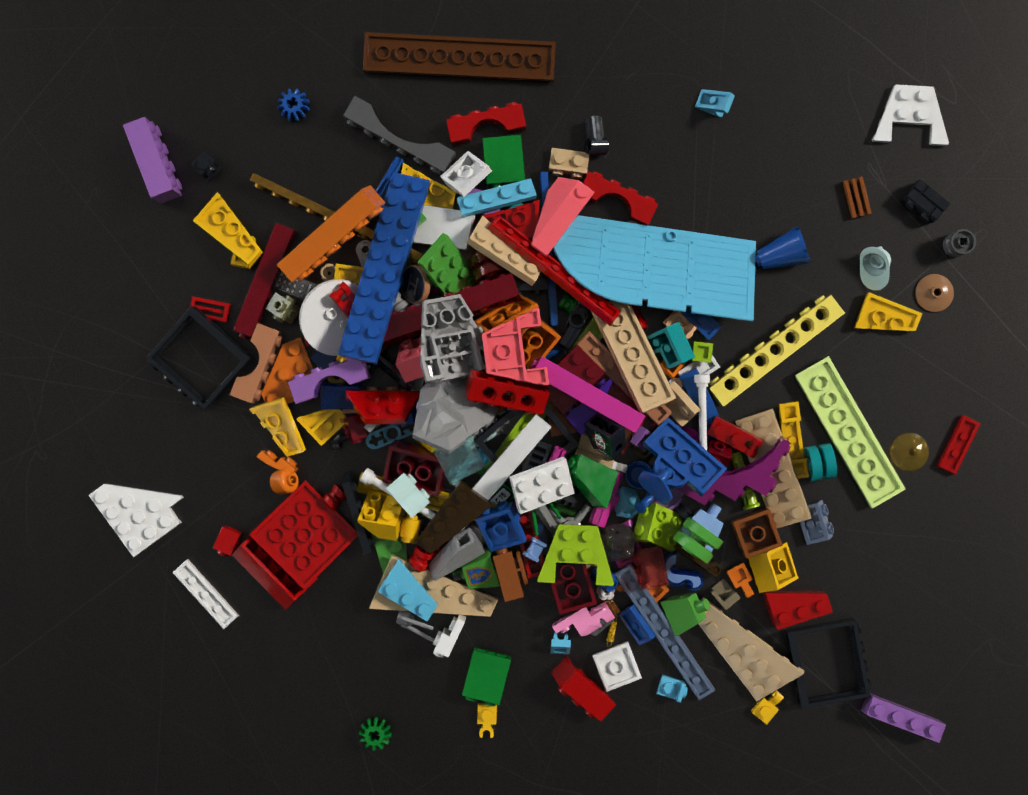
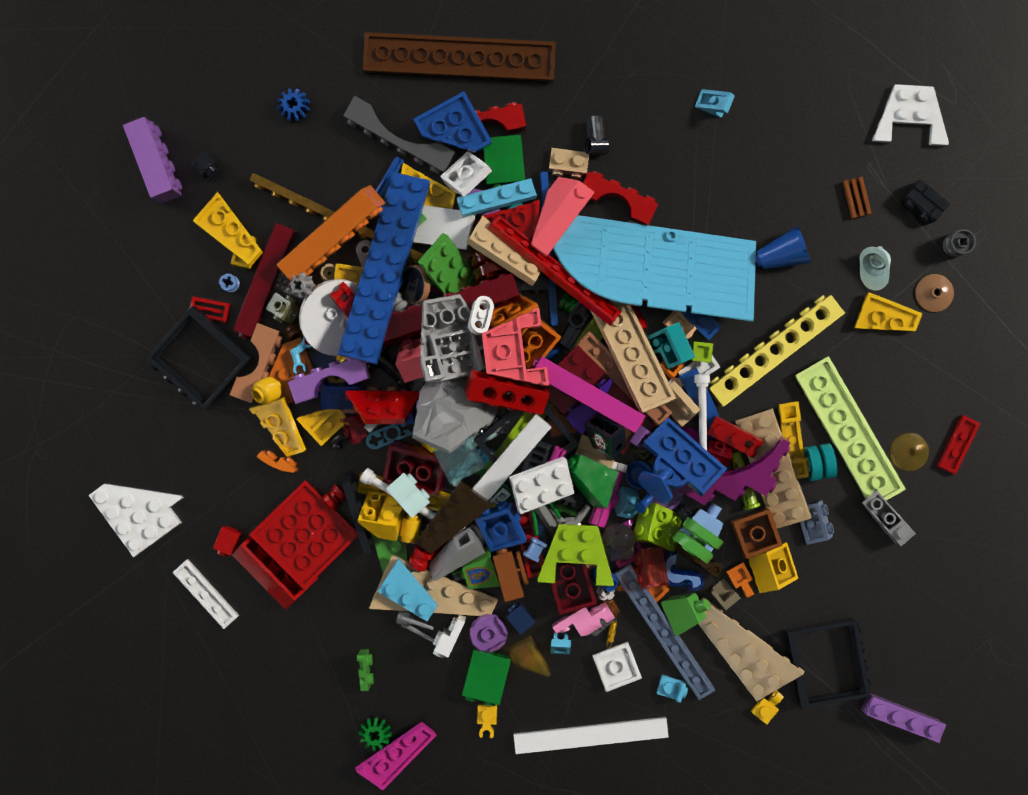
orange head [270,469,299,495] -> none
red wedge [551,656,616,722] -> none
blue plate [618,604,656,645] -> none
red wedge [763,590,833,630] -> none
none -> medium blue bush [219,273,240,292]
none -> yellow head [252,376,282,405]
none -> reddish brown plate [284,324,302,341]
none -> light grey gear [289,272,315,298]
none -> medium azure arm [290,337,312,375]
none -> dark pink wing [355,722,437,790]
none -> bright green wing [357,649,374,691]
none -> blue plate [413,91,492,153]
none -> white plate [468,296,494,335]
none -> medium lavender tile [469,614,508,652]
none -> dark blue brick [506,602,536,635]
none -> clear yellow slope [509,635,551,677]
none -> white tile [514,717,669,754]
none -> light grey slope [862,490,916,546]

